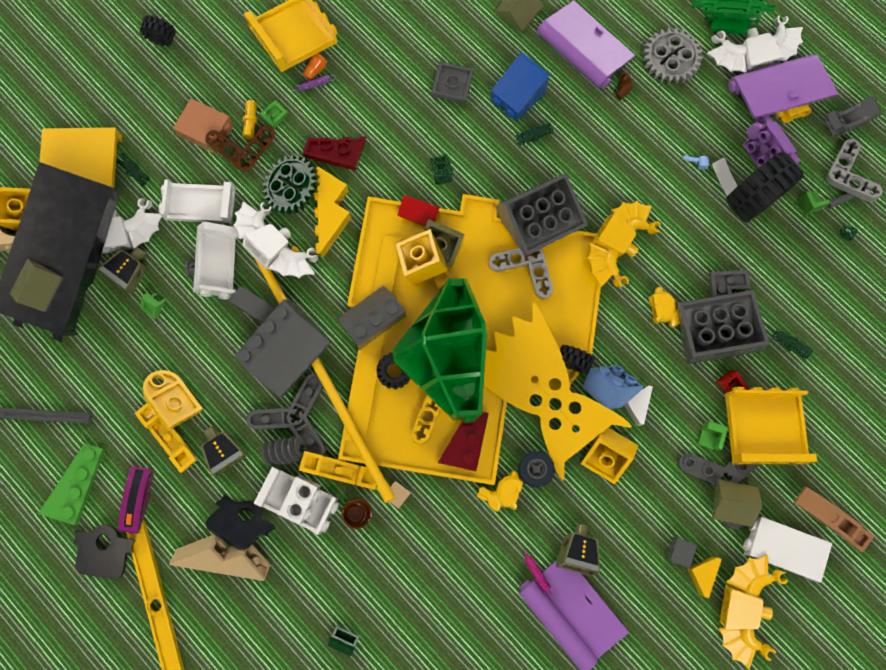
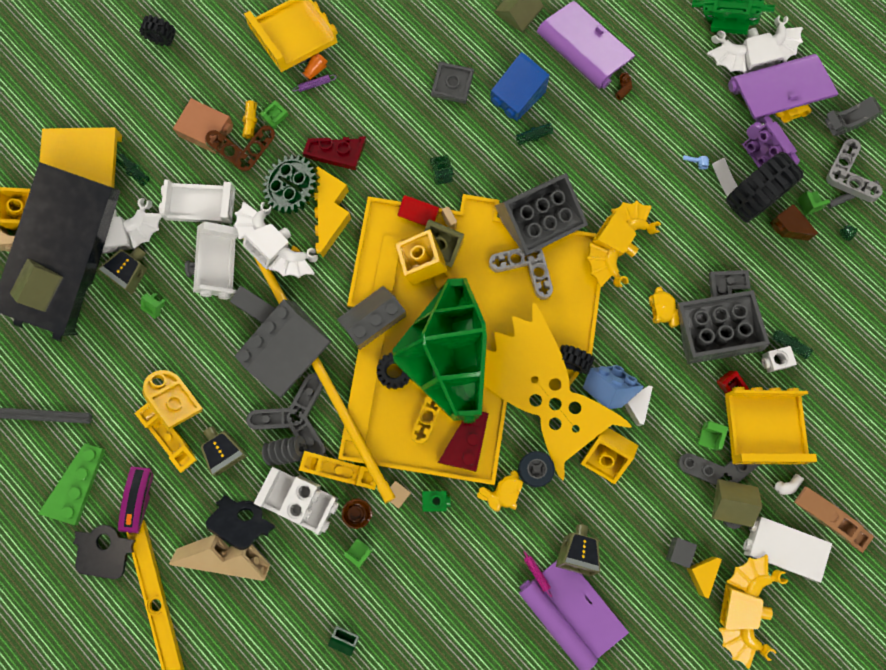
light grey gear [642,27,703,85] -> none
none -> bright green panel [344,538,374,568]
none -> green brick [422,491,451,512]
none -> tan tile [442,206,457,230]
none -> white brick [762,346,797,373]
none -> reddish brown slope [770,204,818,241]
none -> white arm [774,474,804,495]

